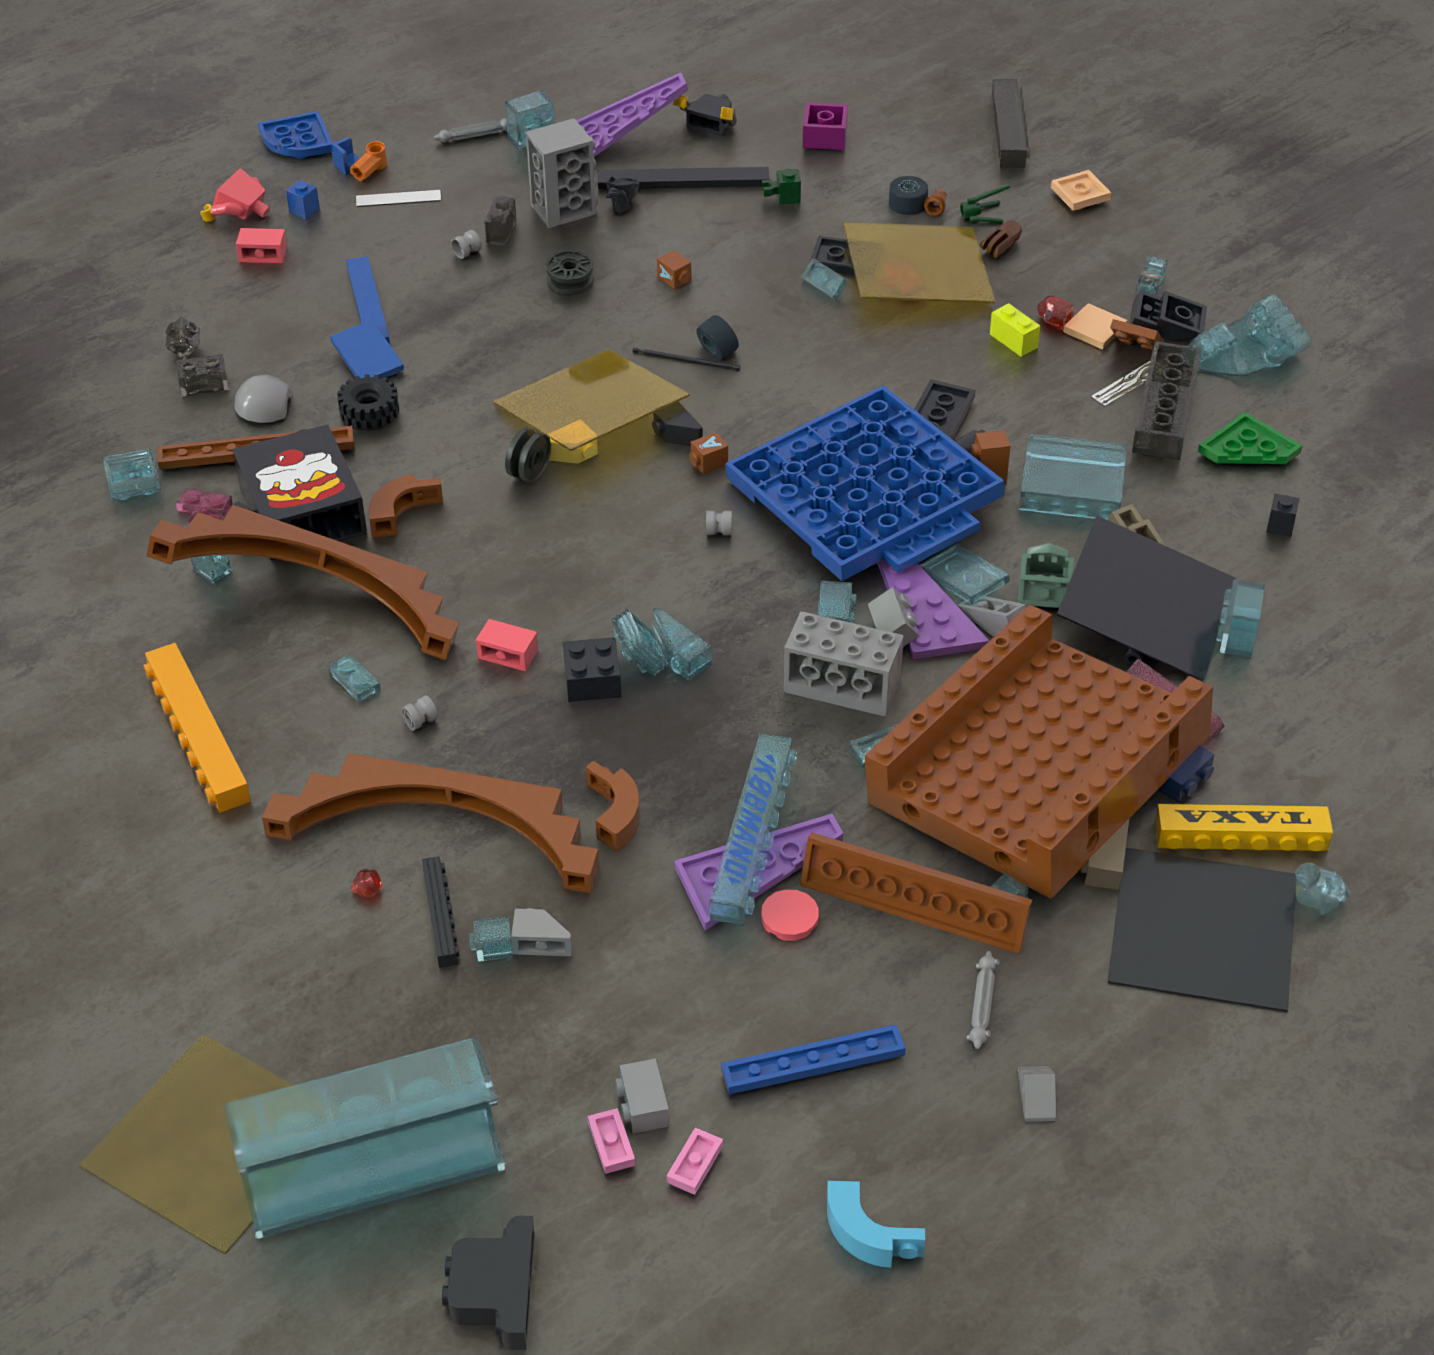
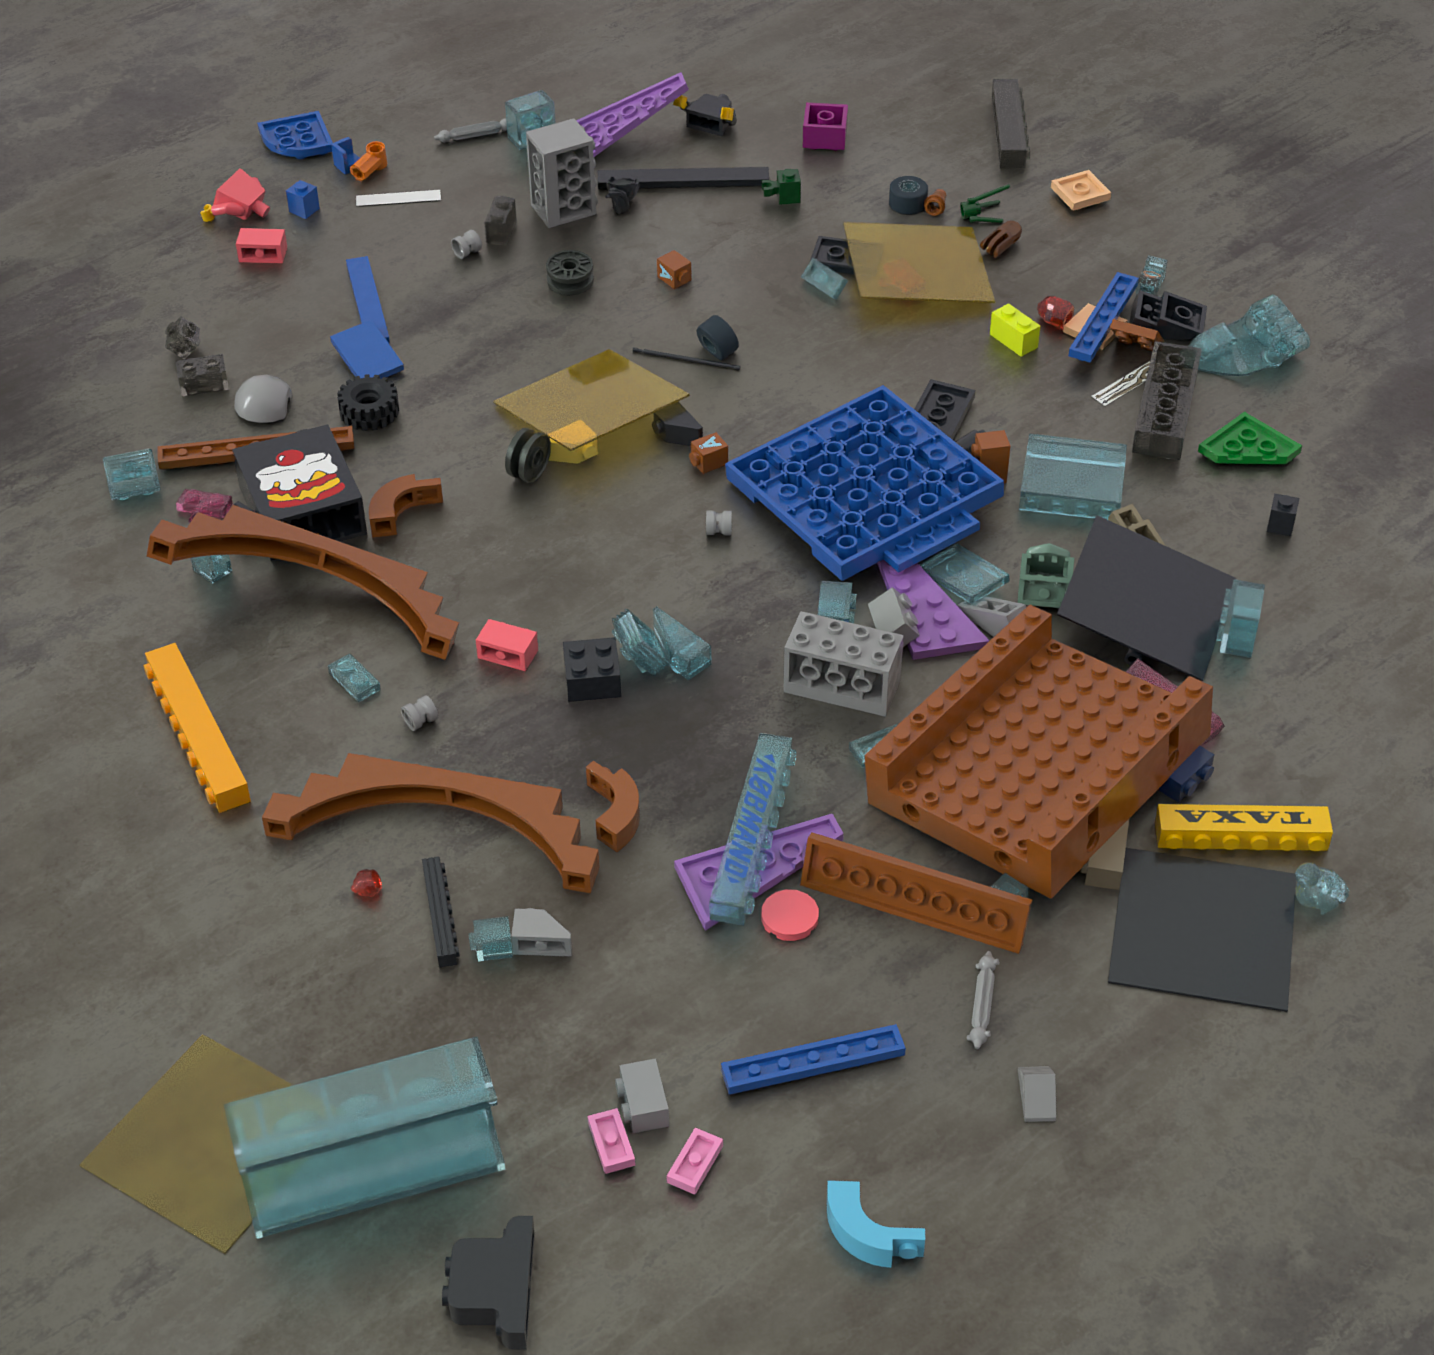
none -> blue plate [1068,272,1139,363]

